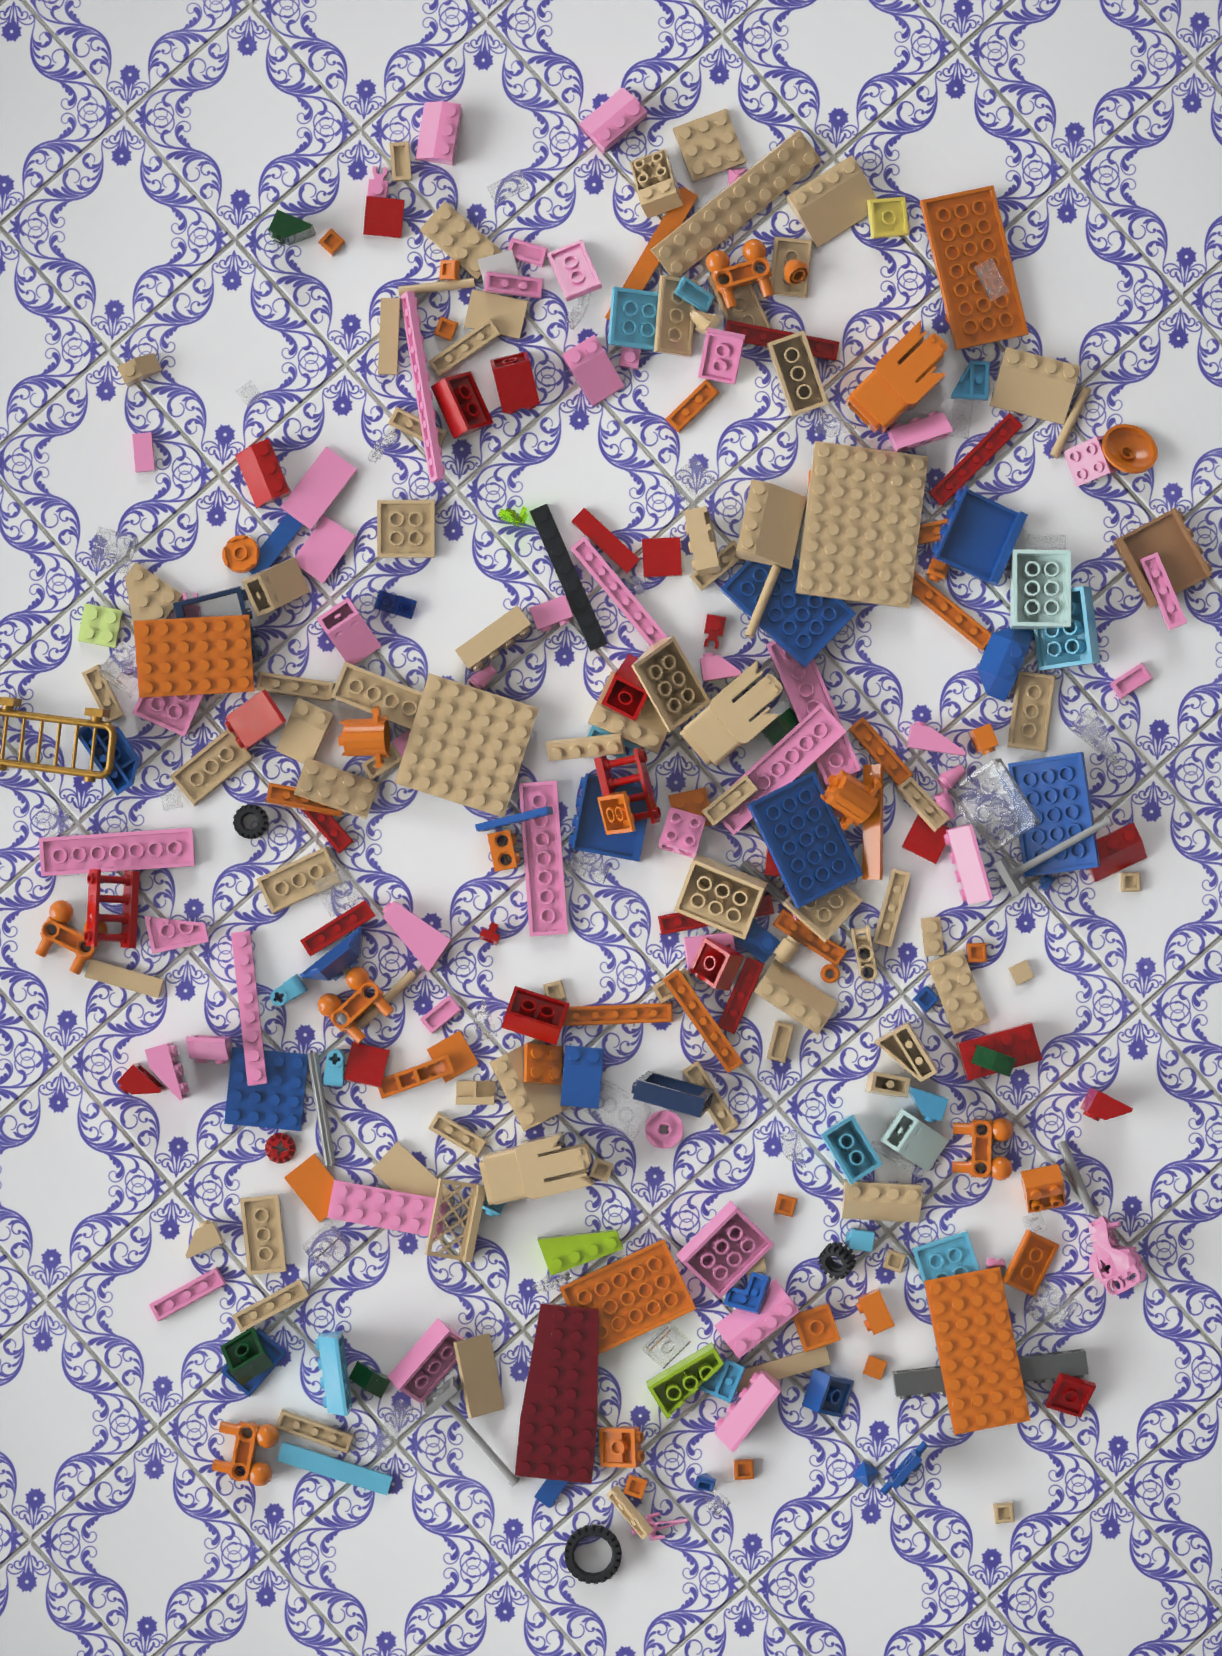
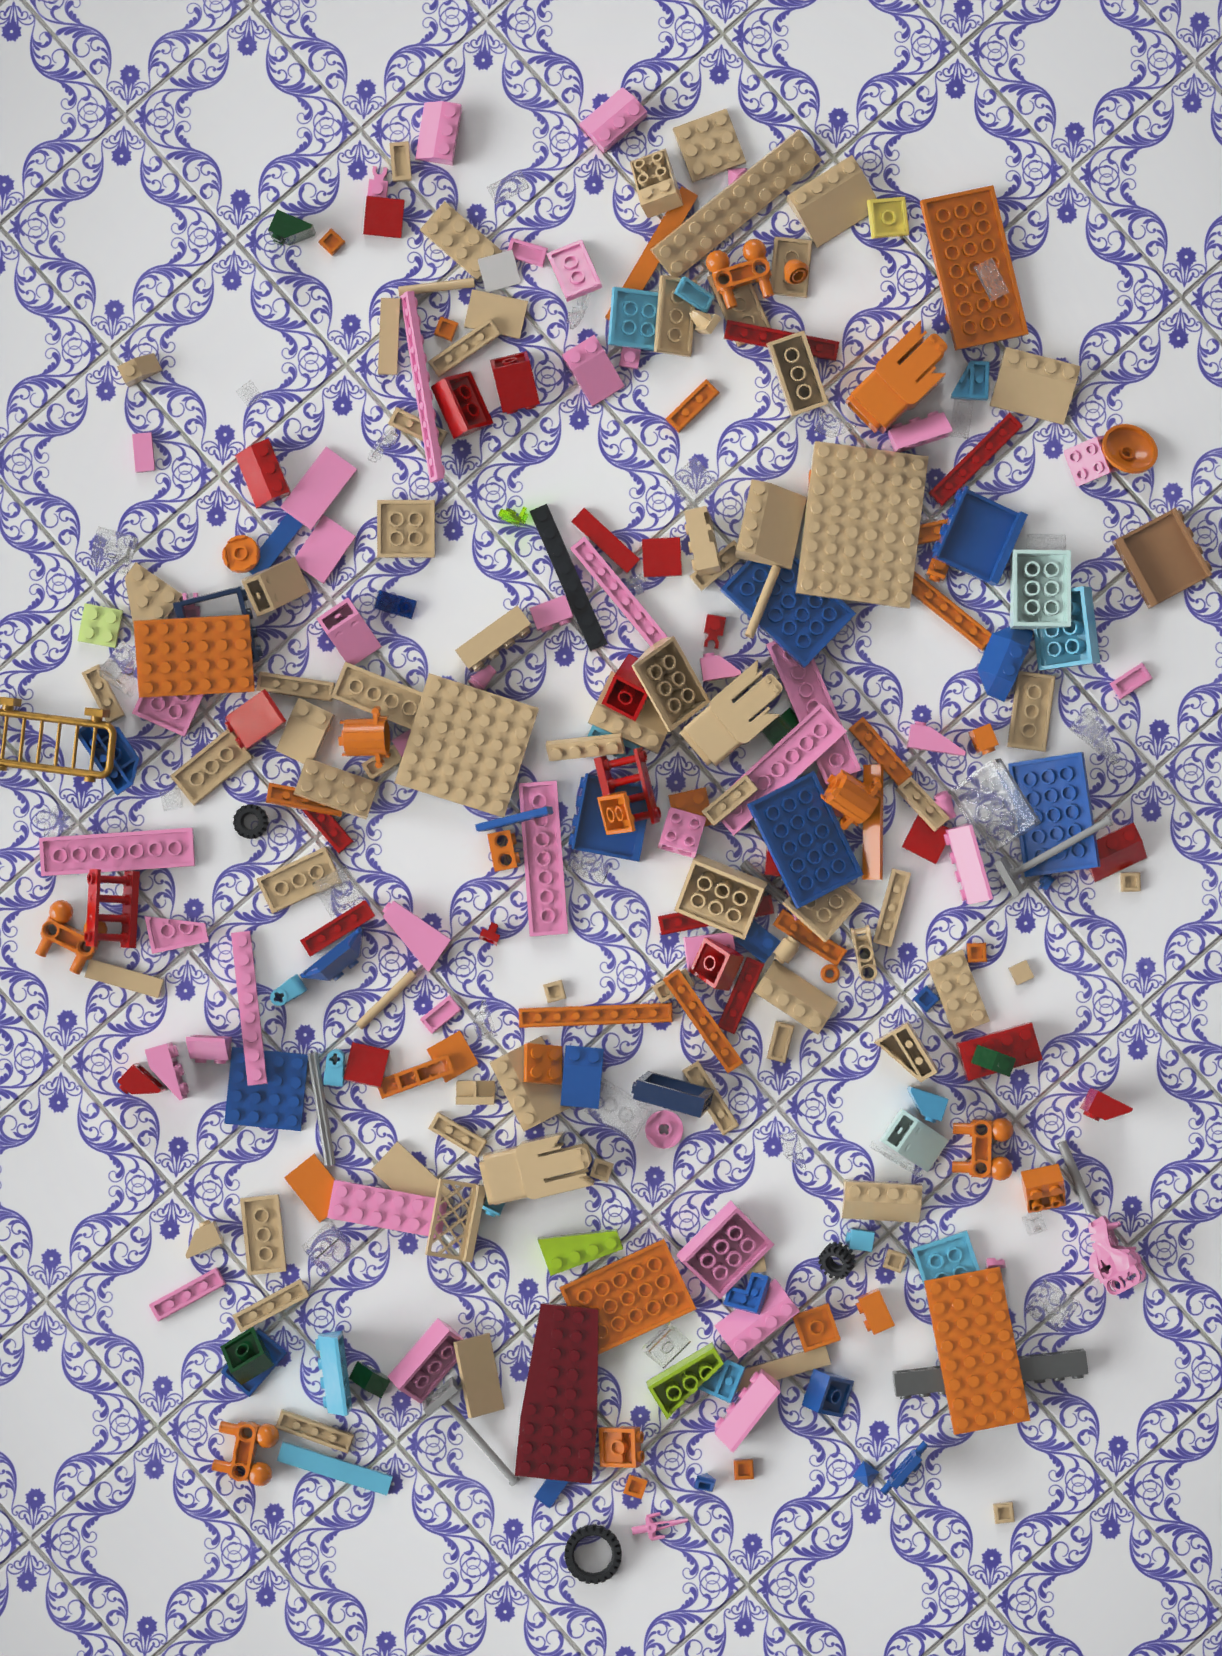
red gear [265,1133,296,1164] -> none
orange piece [317,966,394,1044] -> none
clear plate [369,1398,414,1460] -> none
orange tile [439,260,460,280] -> none
bright pink tile [484,271,543,299] -> none
red slope [501,986,570,1045] -> none
clear slope [532,1271,572,1291] -> none
tan tile [606,1485,654,1540] -> none
bright pink tile [698,327,745,385] -> none
clear tile [705,1490,731,1516] -> none
orange tile [774,1193,797,1217] -> none
medium azure slope [821,1115,883,1185] -> none
orange tile [862,1355,887,1380] -> none
tan slope [865,1071,911,1098] -> none
tan plate [921,916,945,957] -> none
bright pink cone [937,764,966,791] -> none
orange tile [1003,1229,1060,1297] -> none
red tile [1044,1373,1096,1418] -> none
tan piece [1050,386,1091,459] -> none
bright pink plate [1139,552,1187,630] -> none

